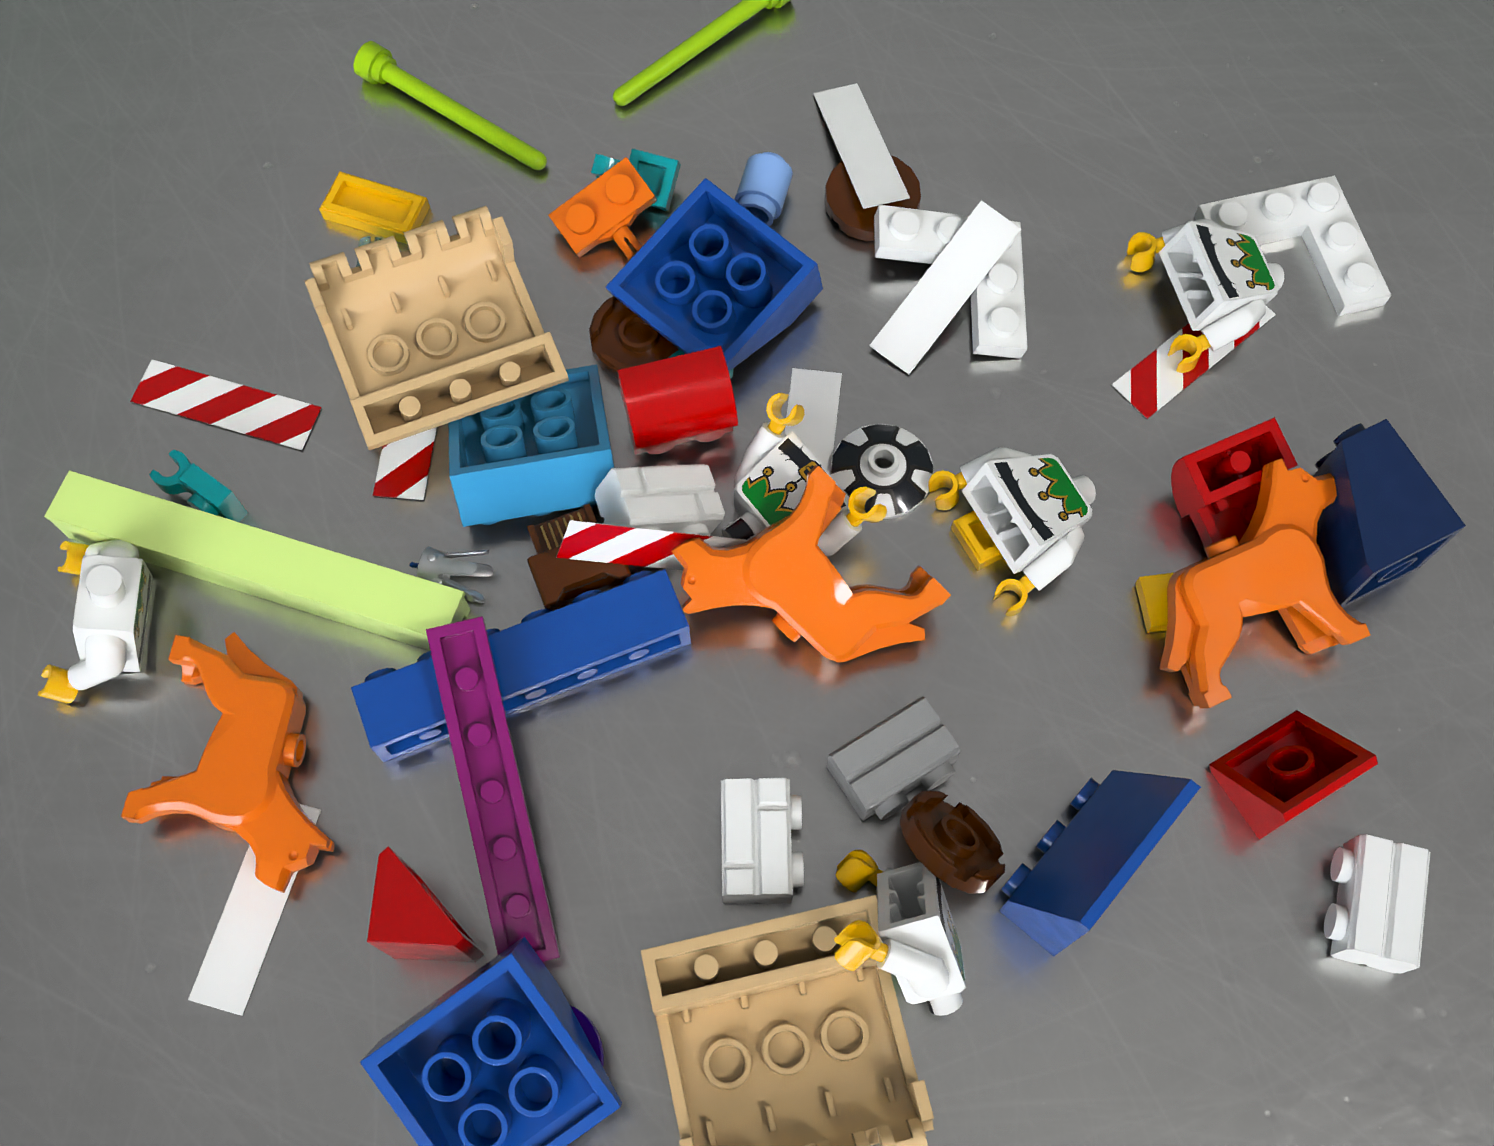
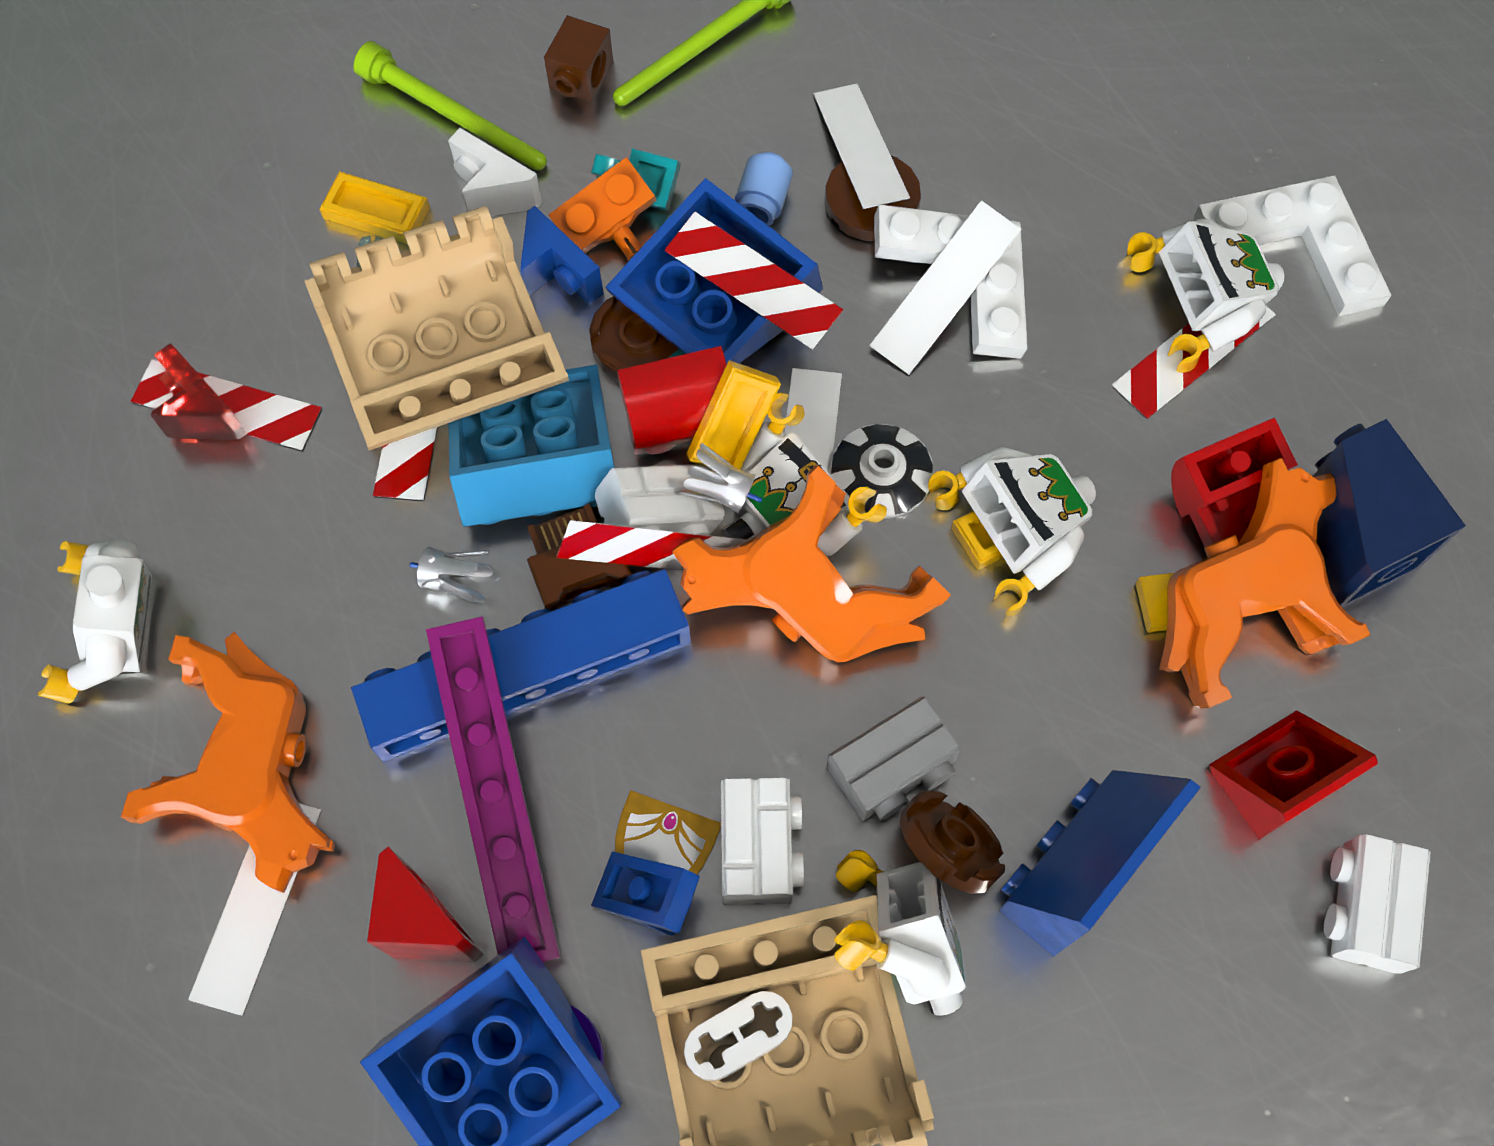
yellowish green tile [44,470,471,651] -> none
teal plate [149,450,248,522] -> none
none -> clear red slope [151,343,247,440]
none -> white slope [448,128,542,216]
none -> blue slope [521,206,604,305]
none -> reddish brown brick [544,15,614,102]
none -> blue slope [591,851,700,936]
none -> sticker [615,790,721,874]
none -> sticker [664,212,844,350]
none -> flat silver piece [678,442,762,513]
none -> white beam [684,991,792,1081]
none -> yellow tile [687,360,781,469]

